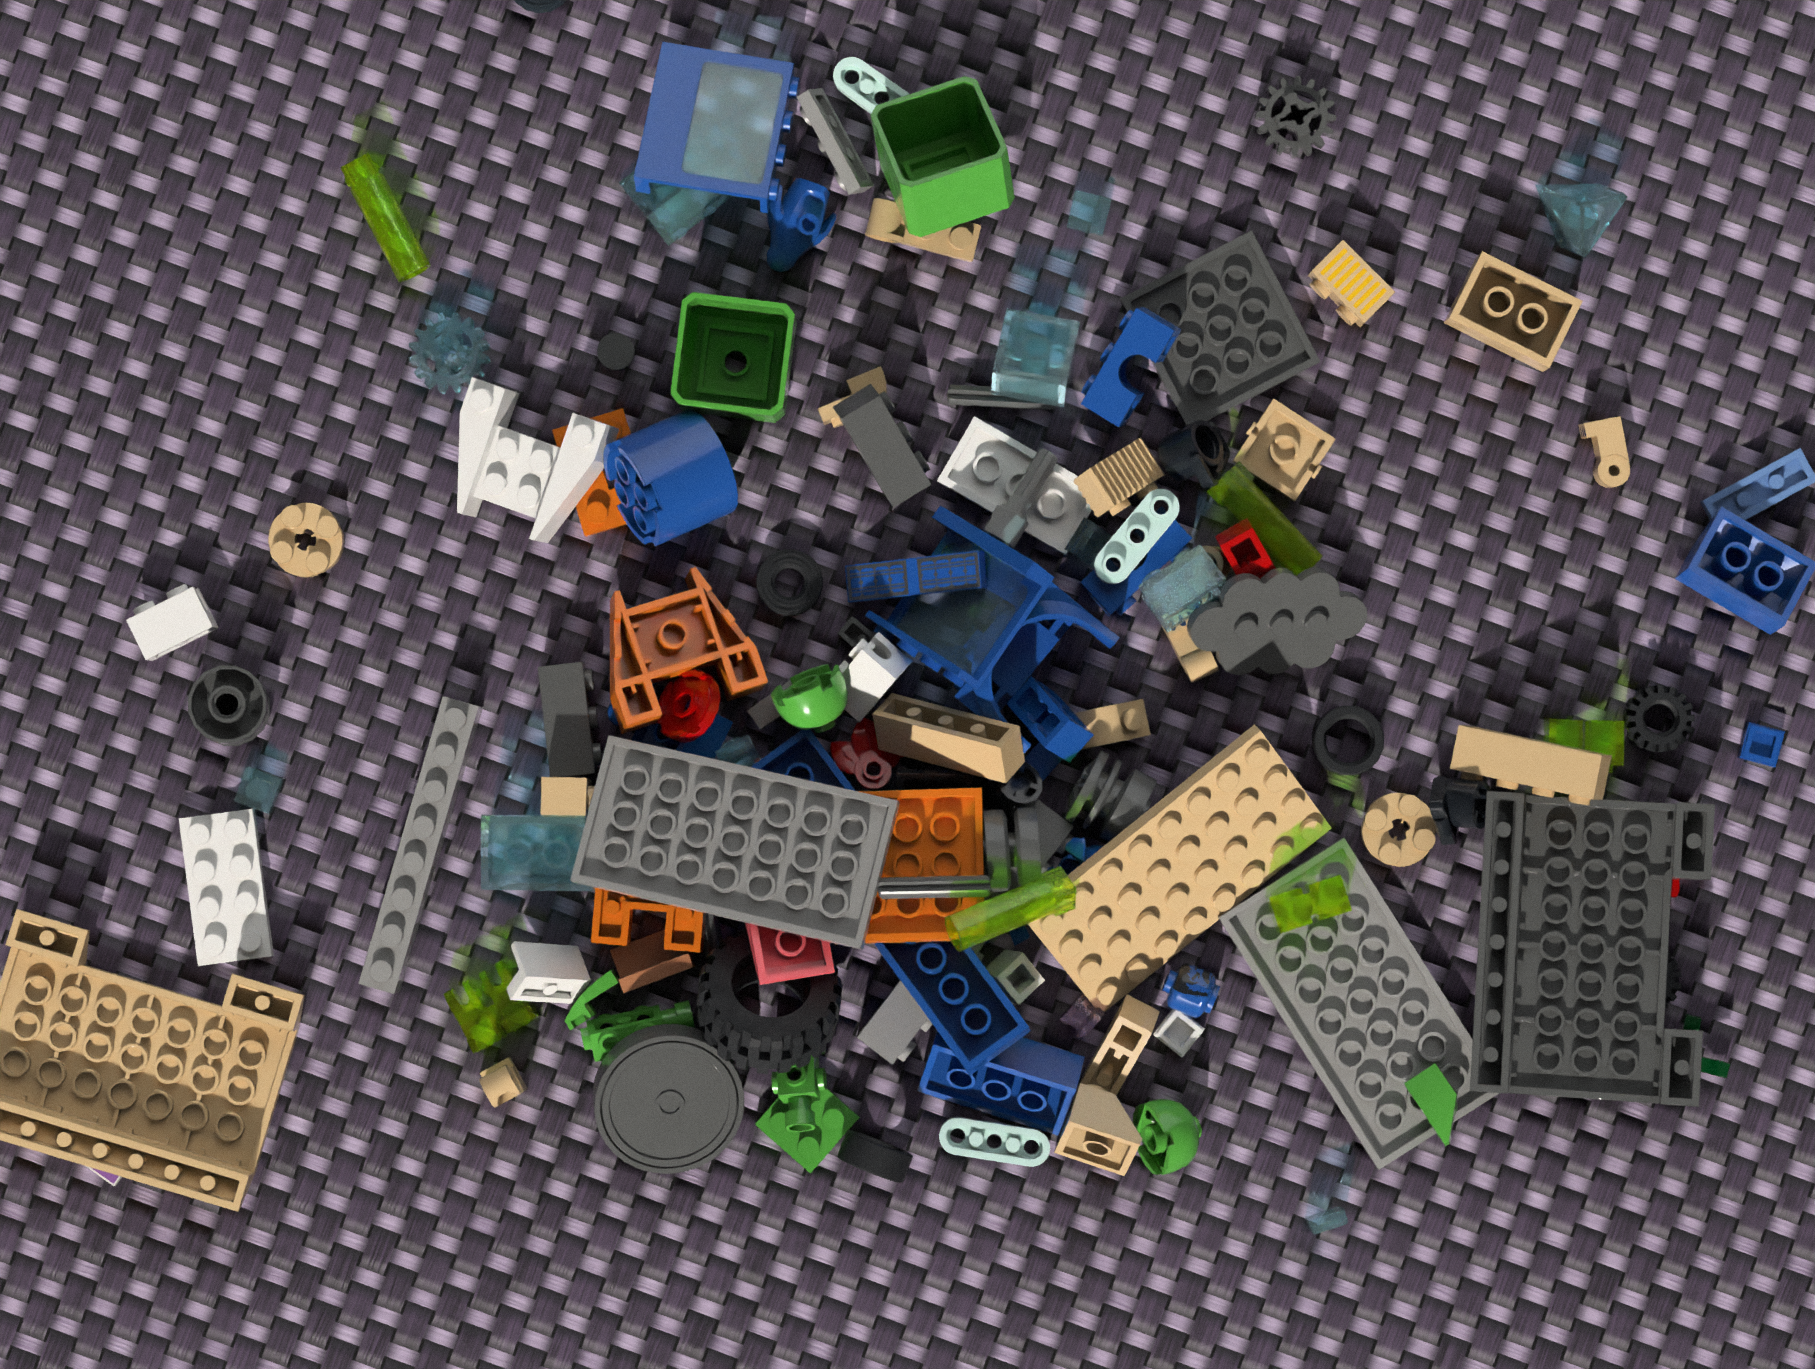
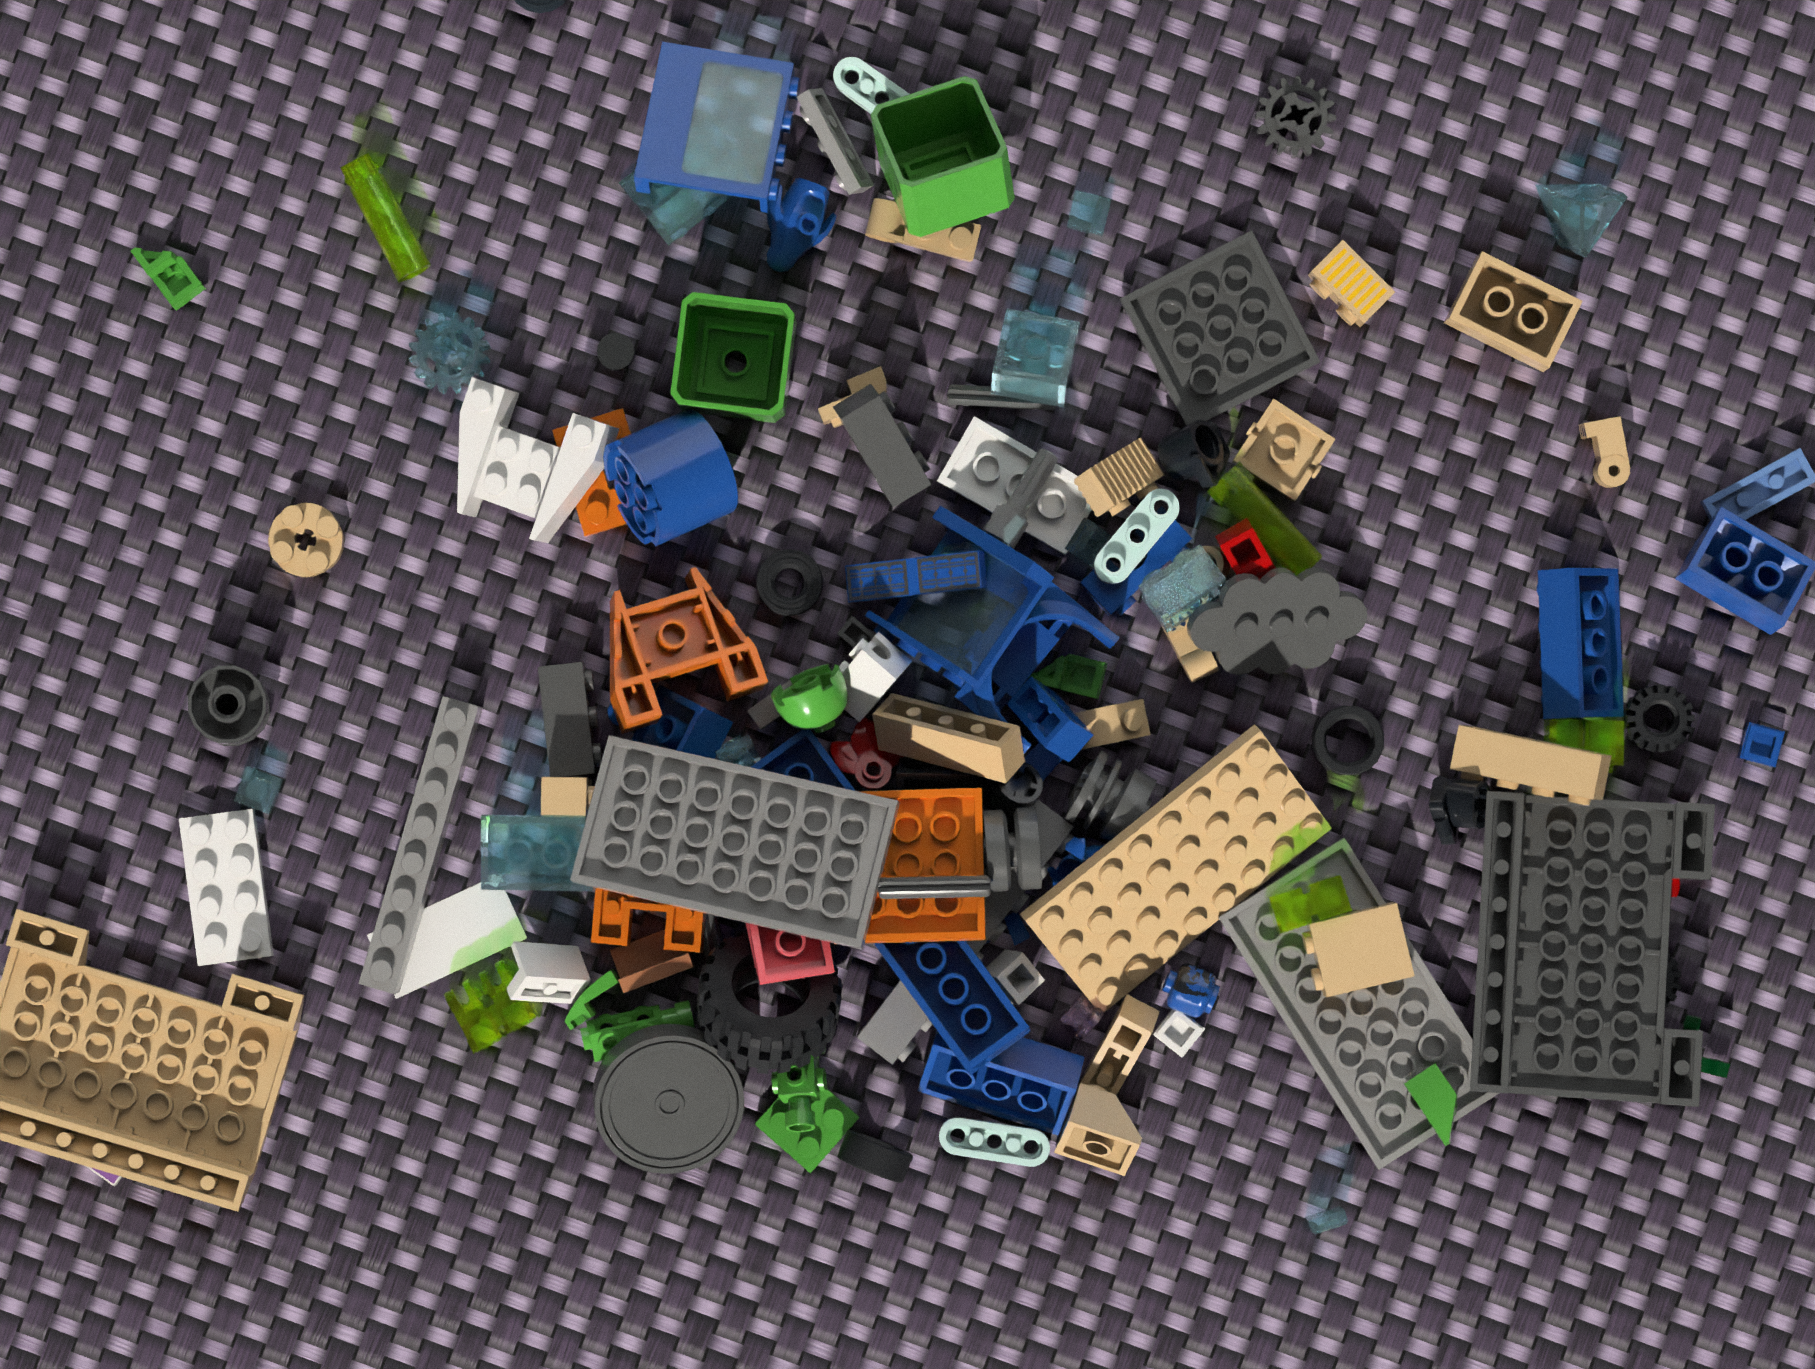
white brick [126,584,218,661] -> none
tan leg [479,1056,528,1108] -> none
red tile [657,669,720,743] -> none
clear neon green piece [945,866,1076,952] -> none
blue arch [1081,307,1181,427] -> none
bright green cylinder [1133,1099,1202,1175] -> none
tan plate [1360,792,1436,867] -> none
none -> bright green slope [131,247,206,311]
none -> white sticker [367,875,527,999]
none -> bright green slope [1028,654,1107,700]
none -> tan brick [1302,902,1415,997]
none -> blue slope [1537,568,1624,719]

